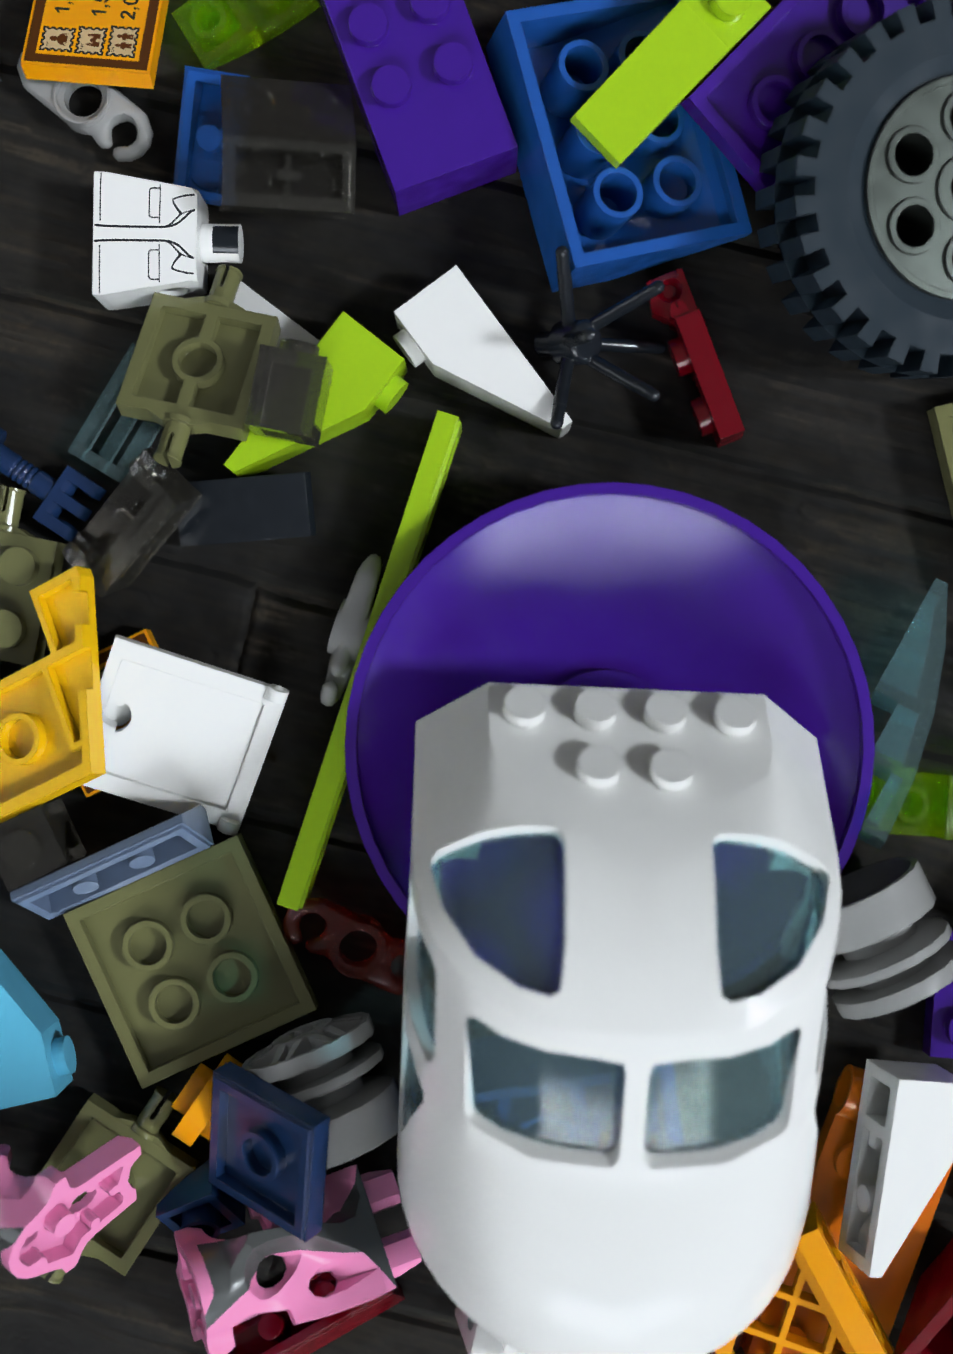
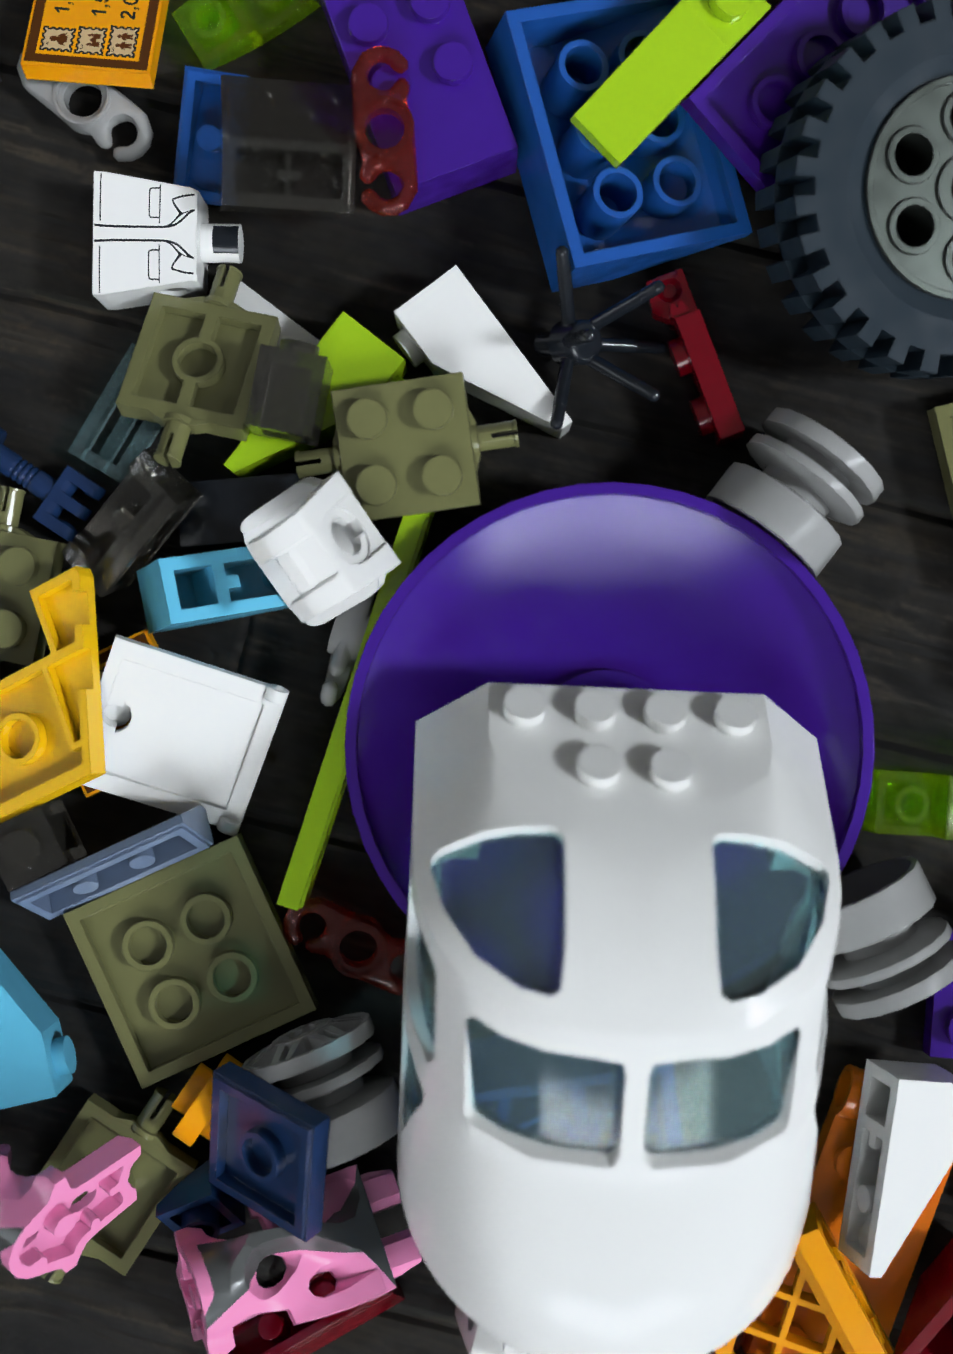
clear light blue slope [858,578,948,850] -> none
none -> medium azure slope [136,547,289,634]
none -> white piece [240,471,401,626]
none -> olive plate [295,372,520,521]
none -> clear red piece [351,46,418,216]
none -> light grey wheel [705,407,884,578]

